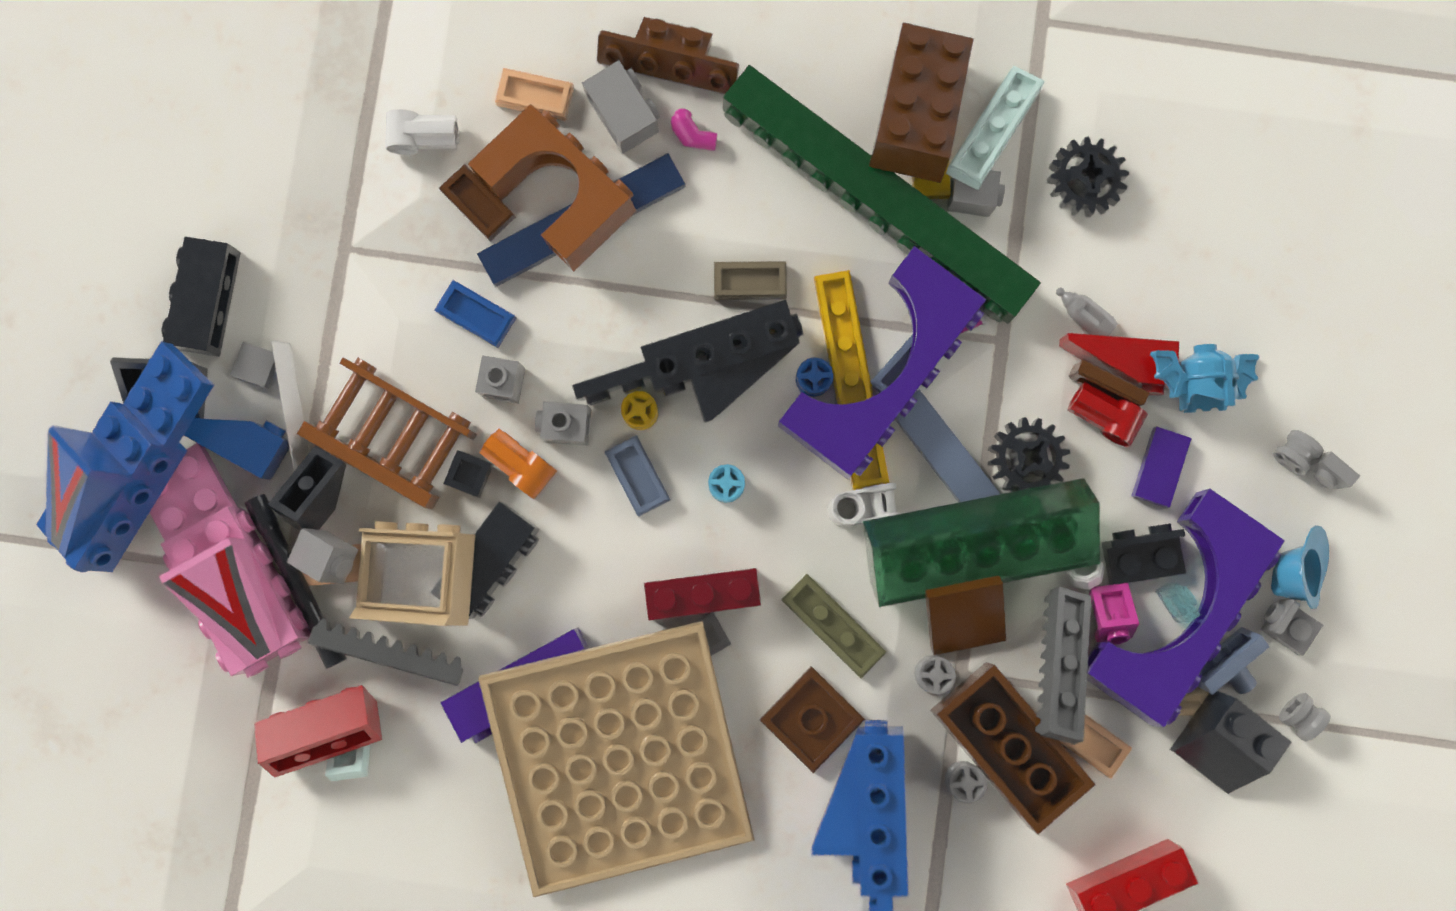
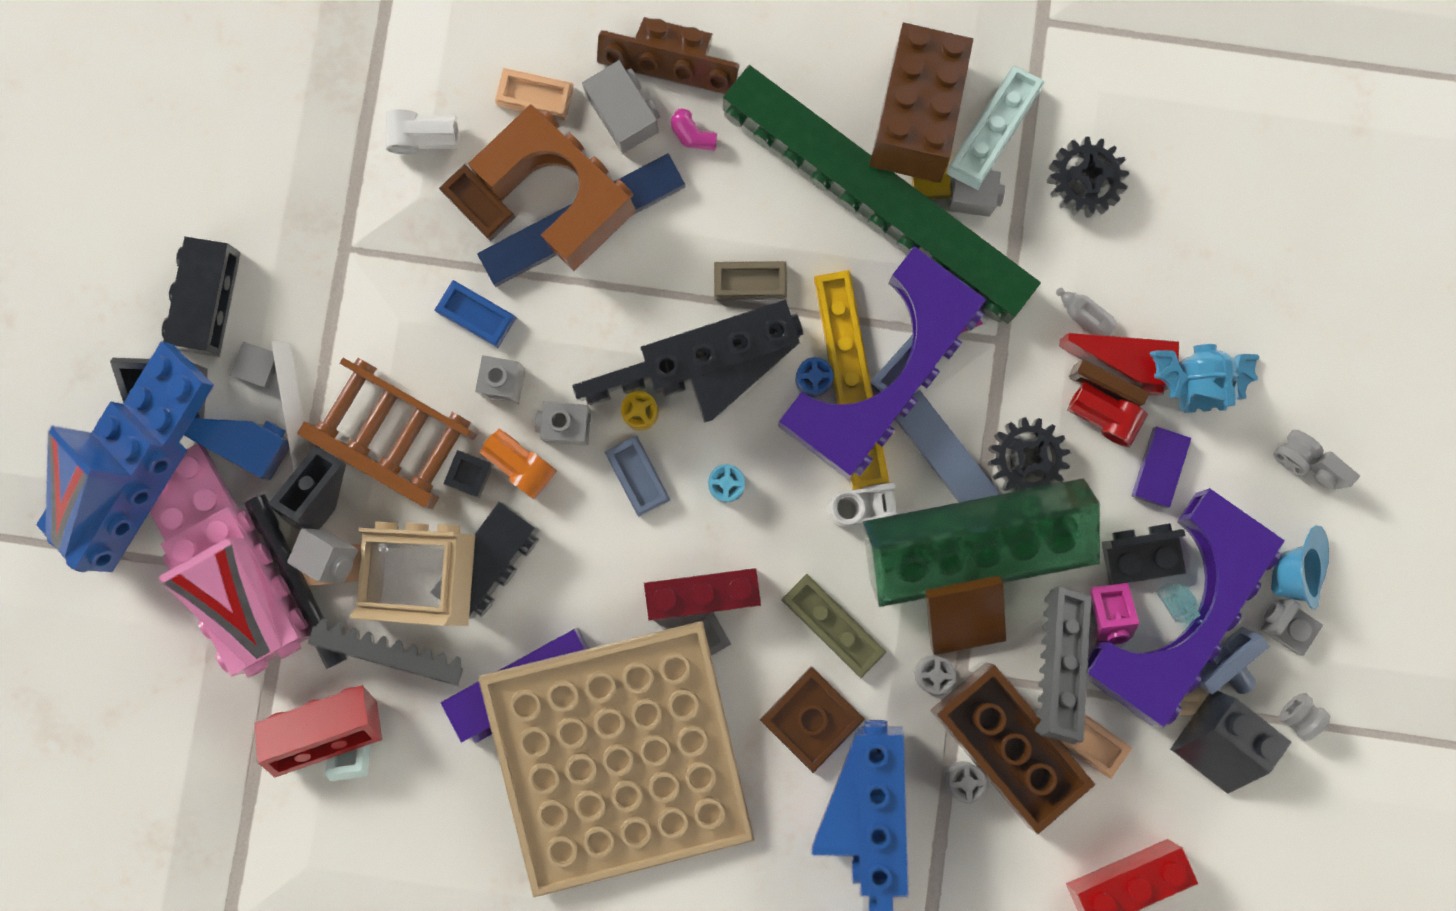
white tile [1066,551,1104,590] -> none

